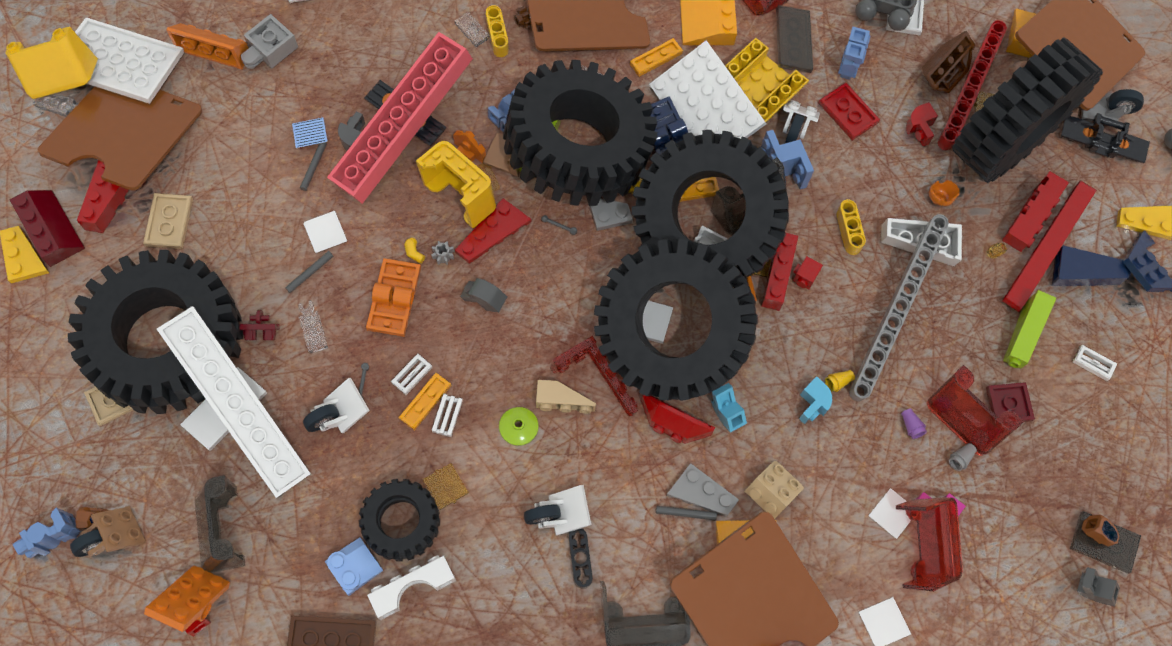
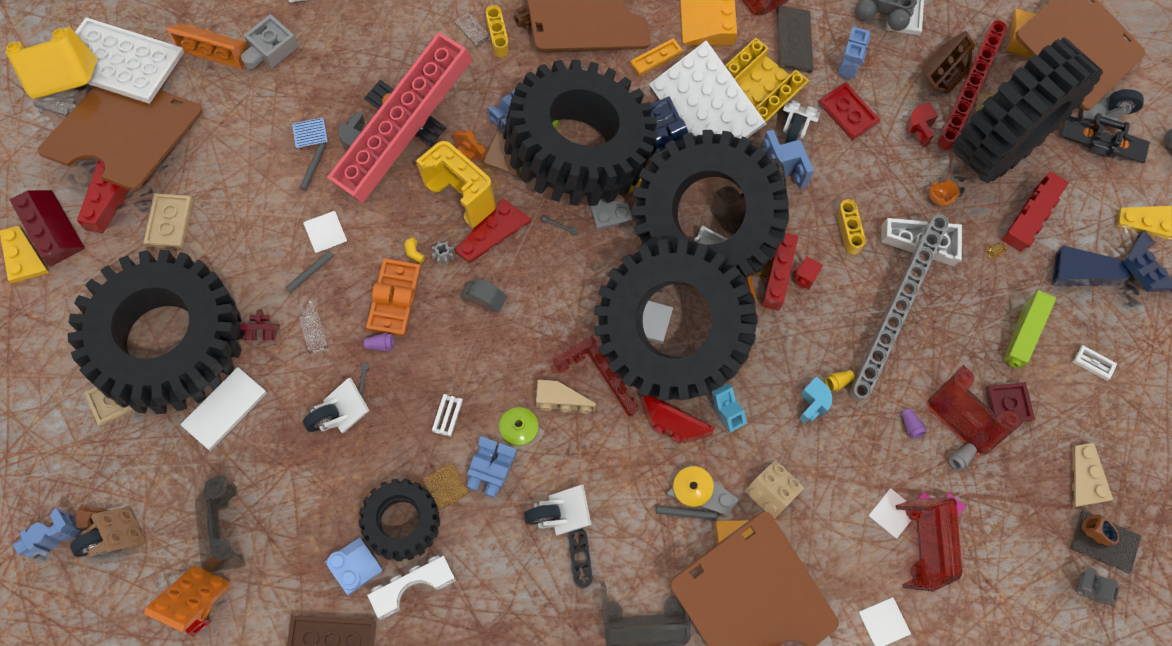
white plate [157,306,311,498] -> none
white tile [391,354,433,395] -> none
light orange tile [398,373,452,431] -> none
light orange tile [680,177,720,202] -> none
red beam [1002,180,1097,312] -> none
none -> medium lavender cone [364,332,394,351]
none -> medium blue hips [467,436,517,498]
none -> yellow dish [673,466,714,507]
none -> tan wing [1072,443,1113,508]

